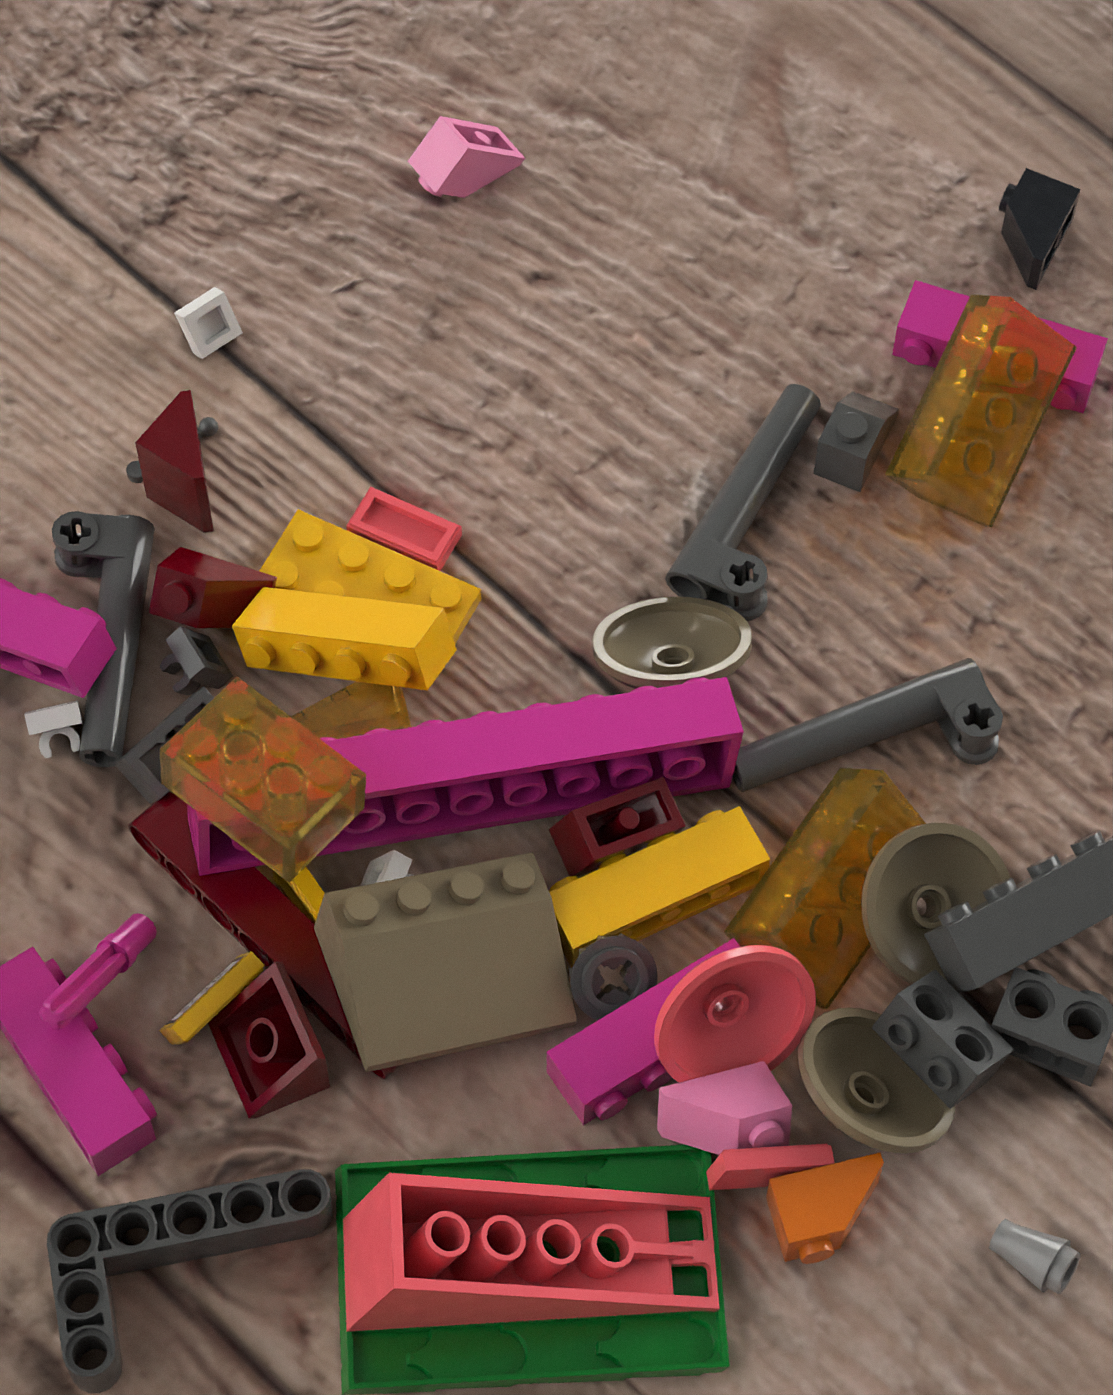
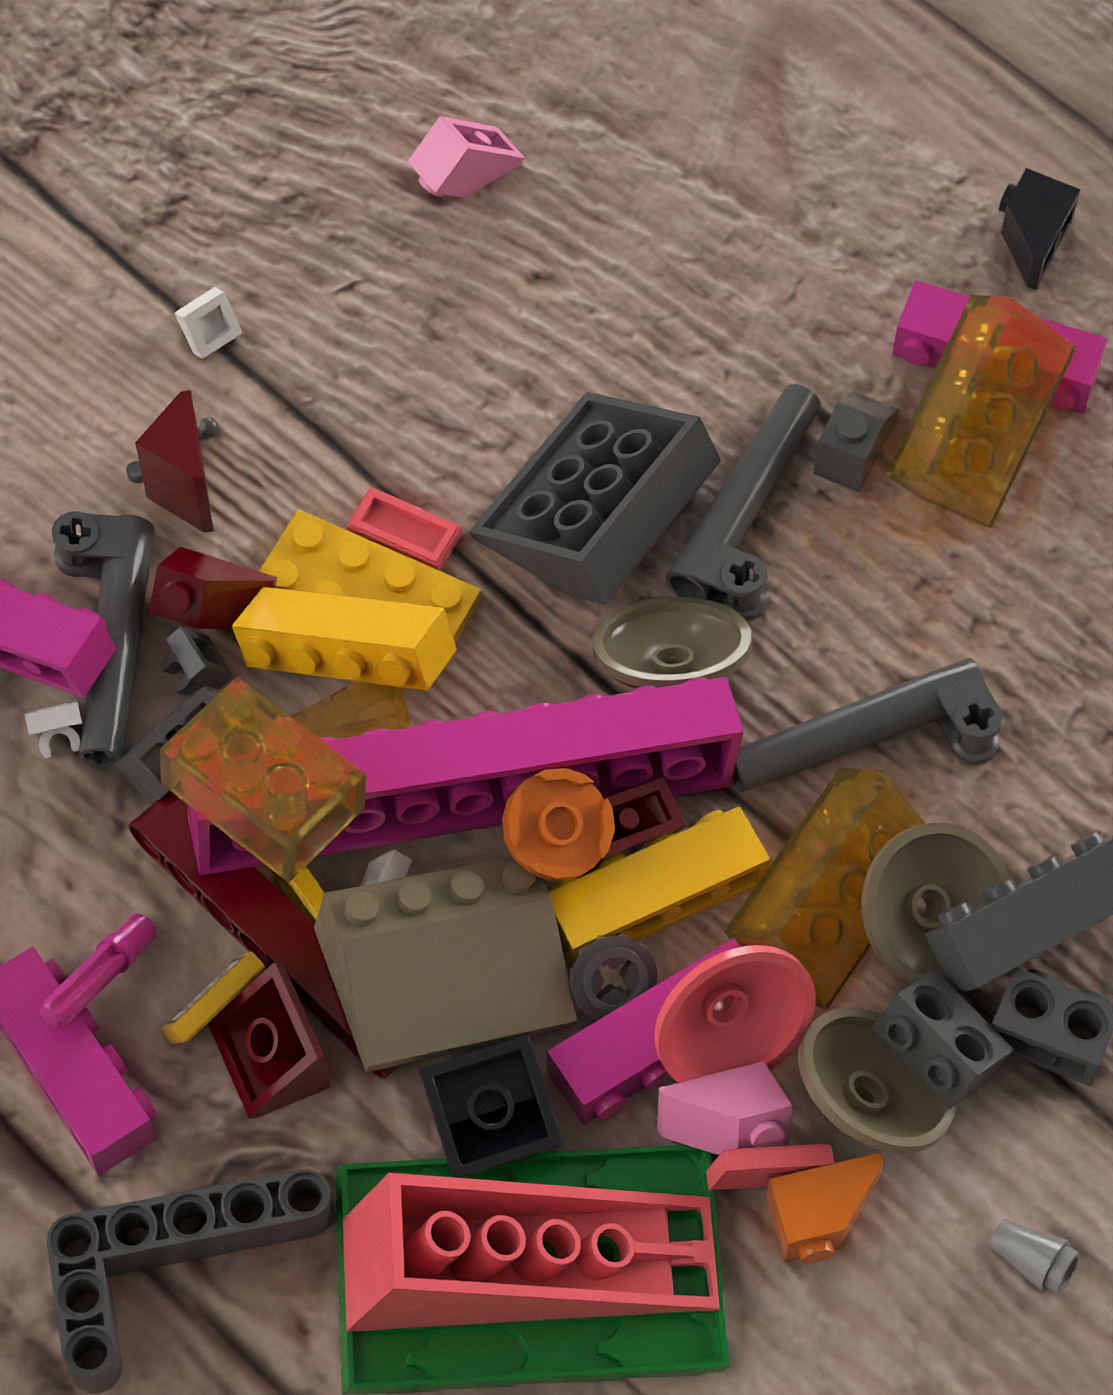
none -> black slope [419,1034,564,1178]
none -> dark grey slope [469,392,721,605]
none -> orange tile [502,768,615,881]

